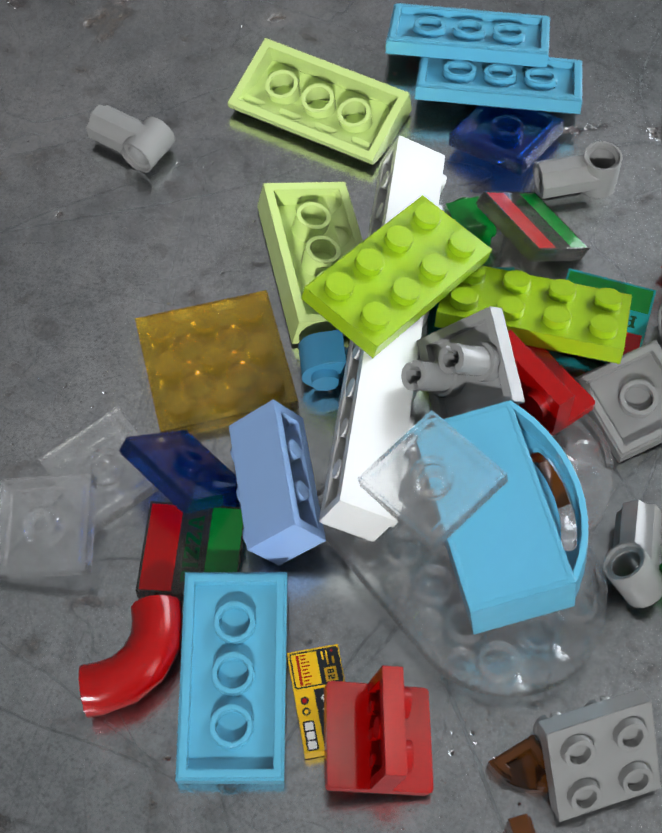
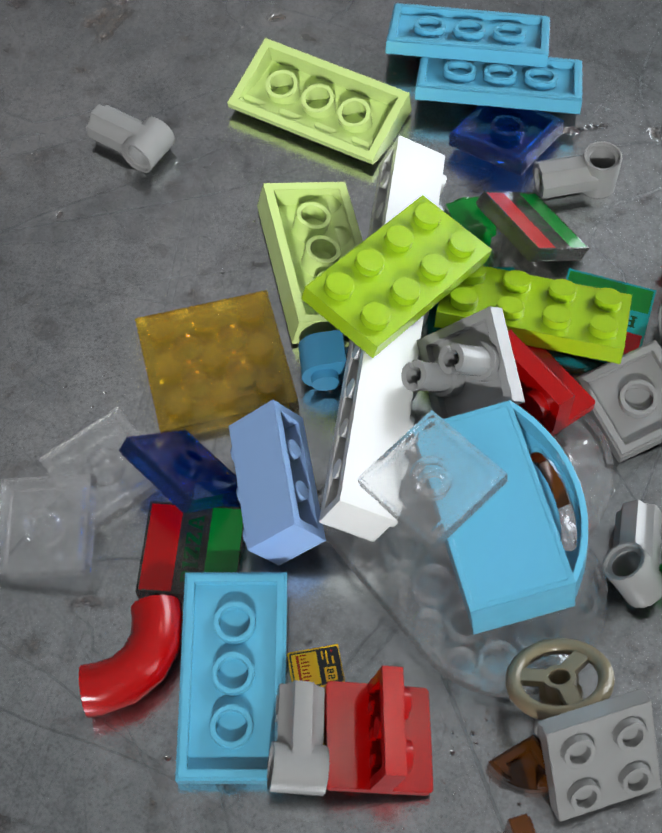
none -> light grey piece [267,680,329,796]
none -> dark tan piece [505,638,615,720]

